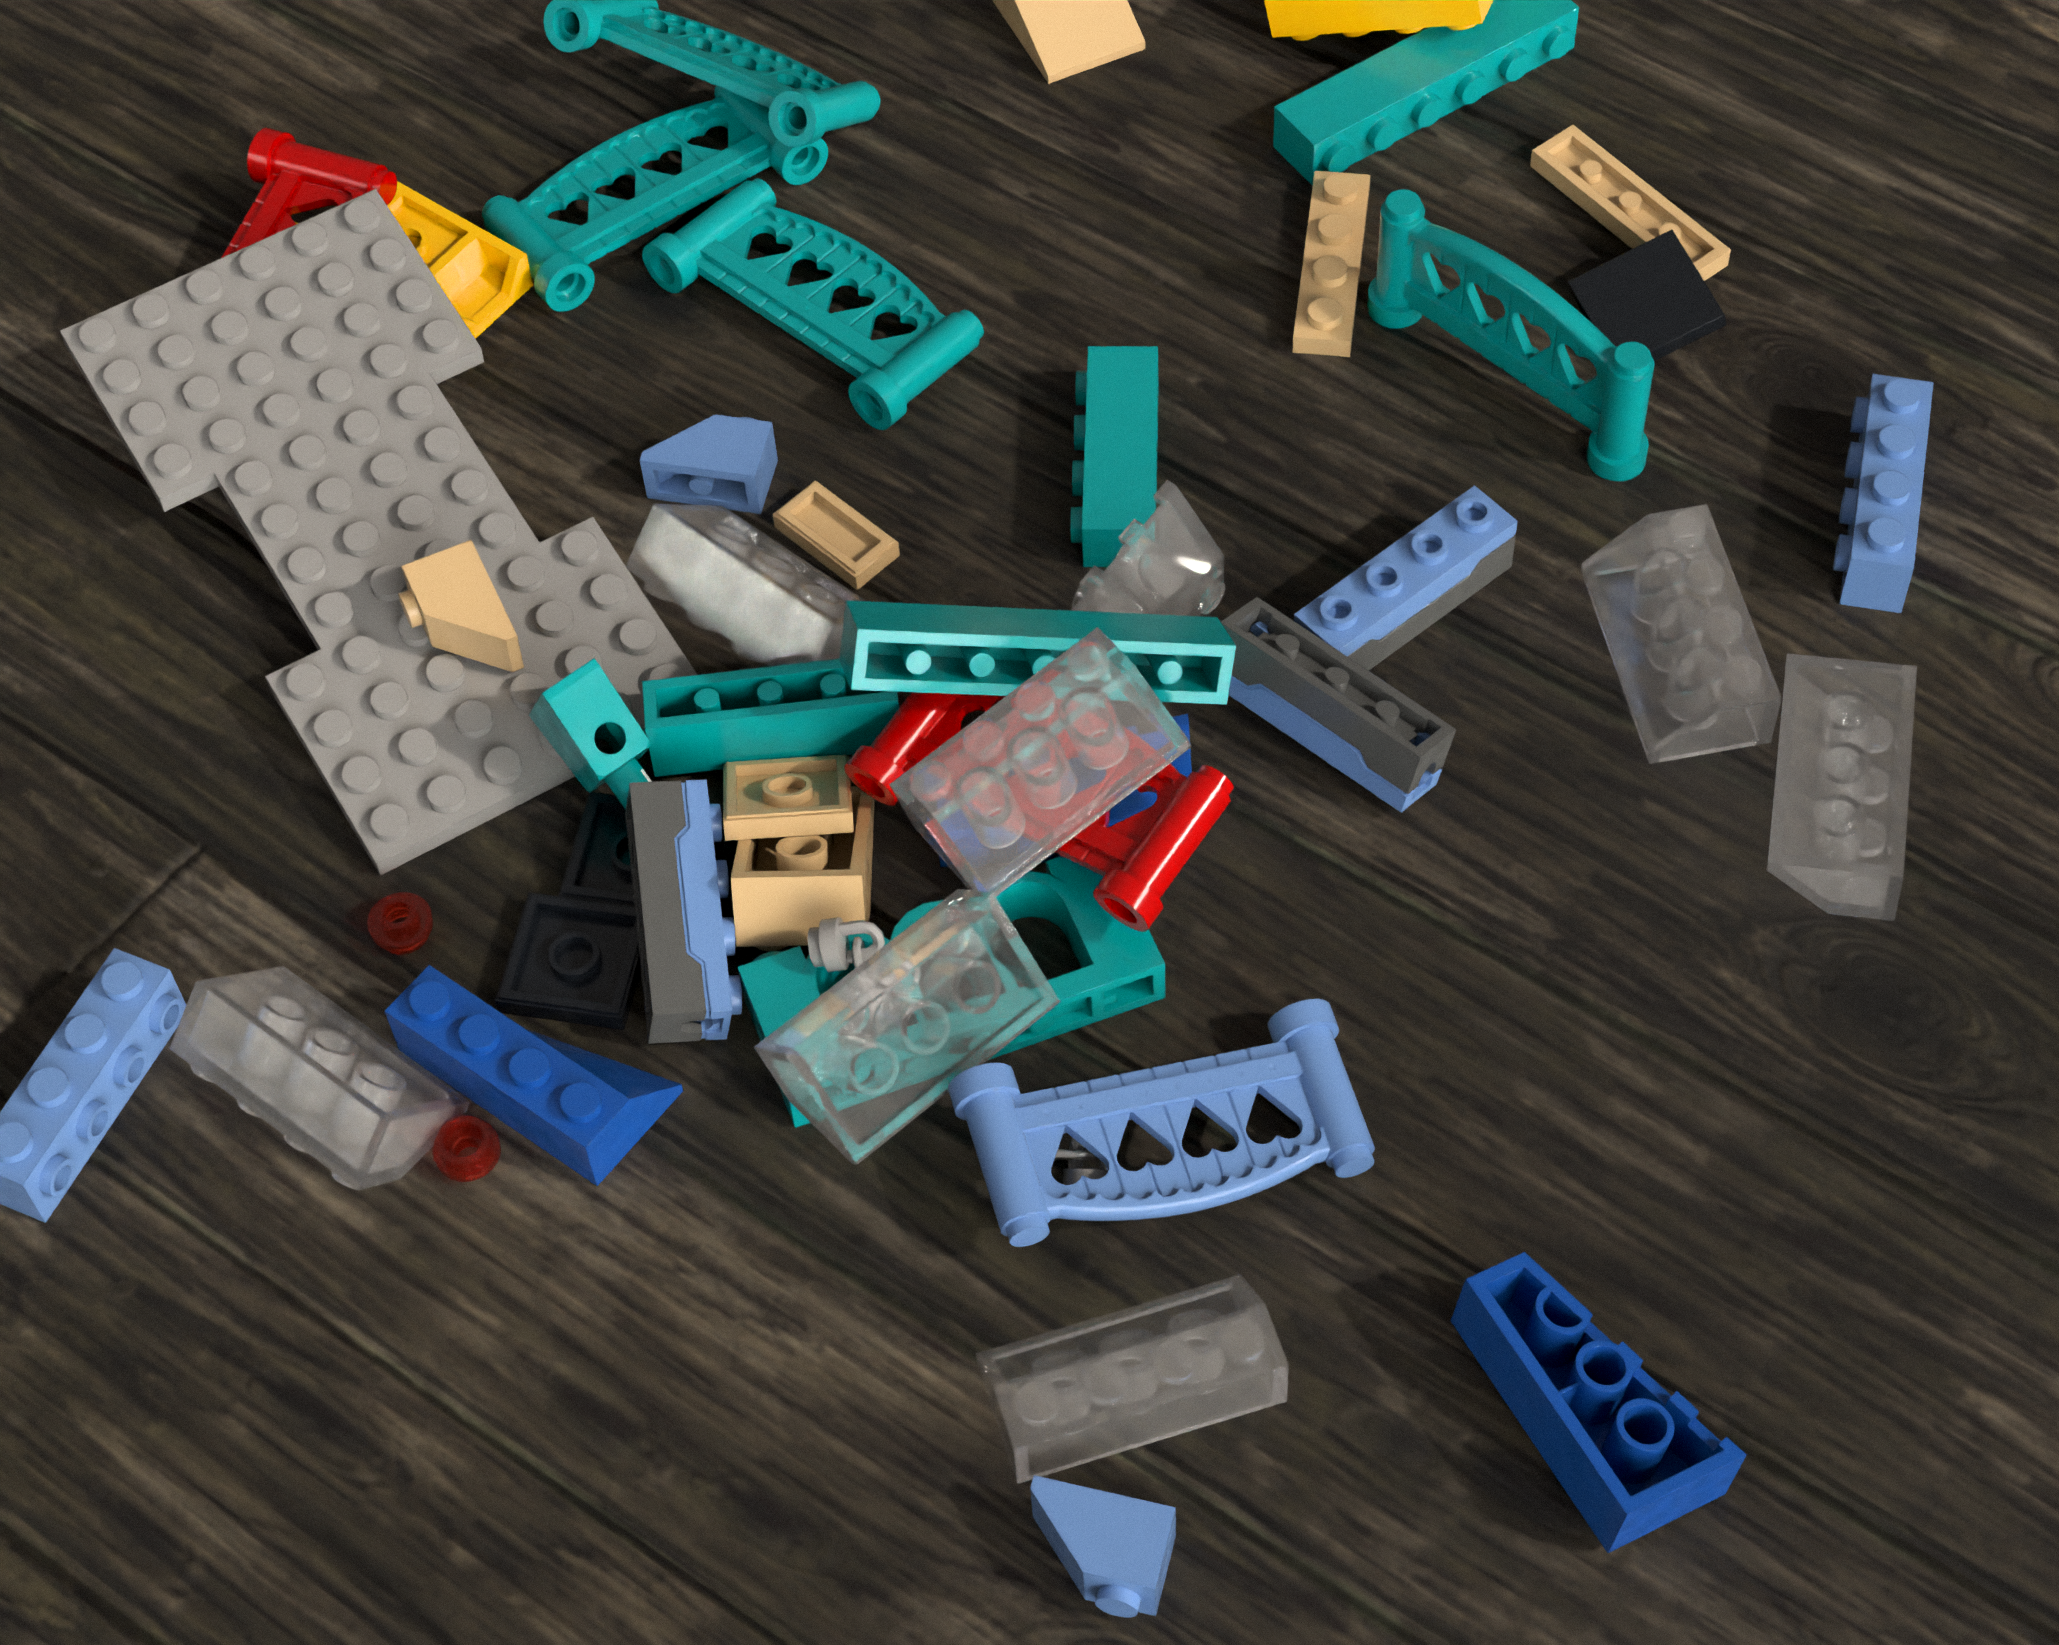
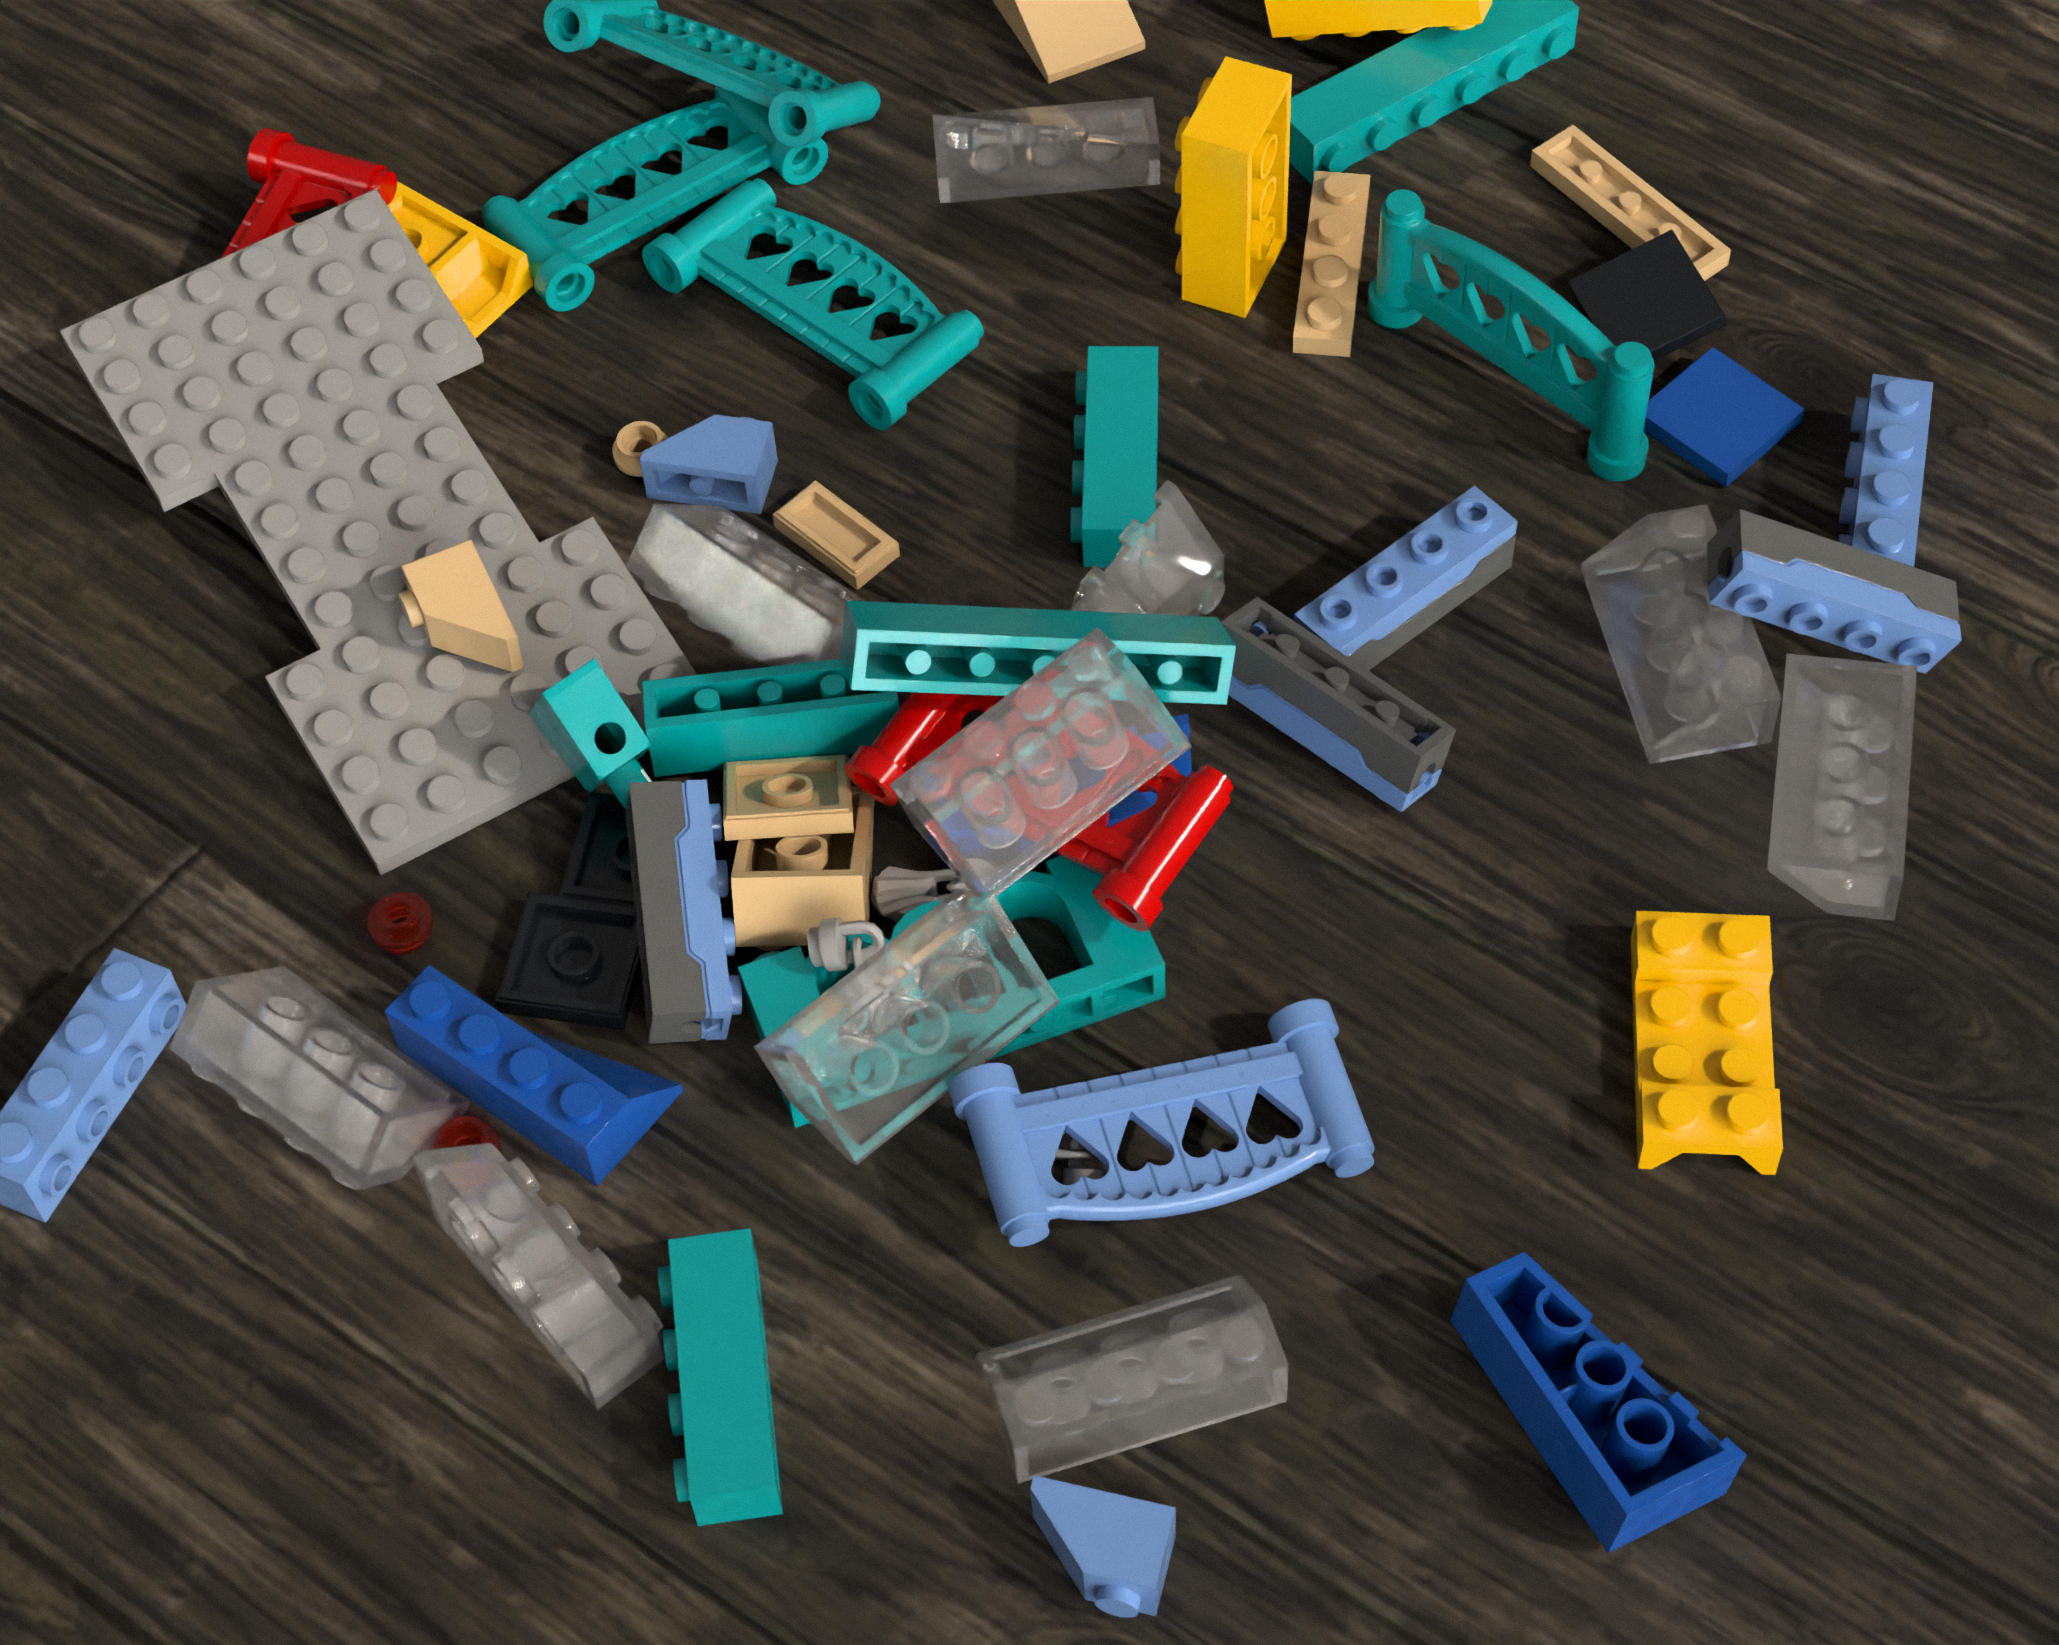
none -> clear wedge [412,1143,665,1410]
none -> tan plate [612,421,668,477]
none -> teal brick [658,1228,783,1526]
none -> light grey piece [870,857,1003,923]
none -> clear wedge [932,97,1160,203]
none -> yellow brick [1175,56,1292,318]
none -> yellow piece [1631,911,1783,1175]
none -> blue tile [1644,347,1805,488]
none -> medium blue piece [1706,509,1962,674]

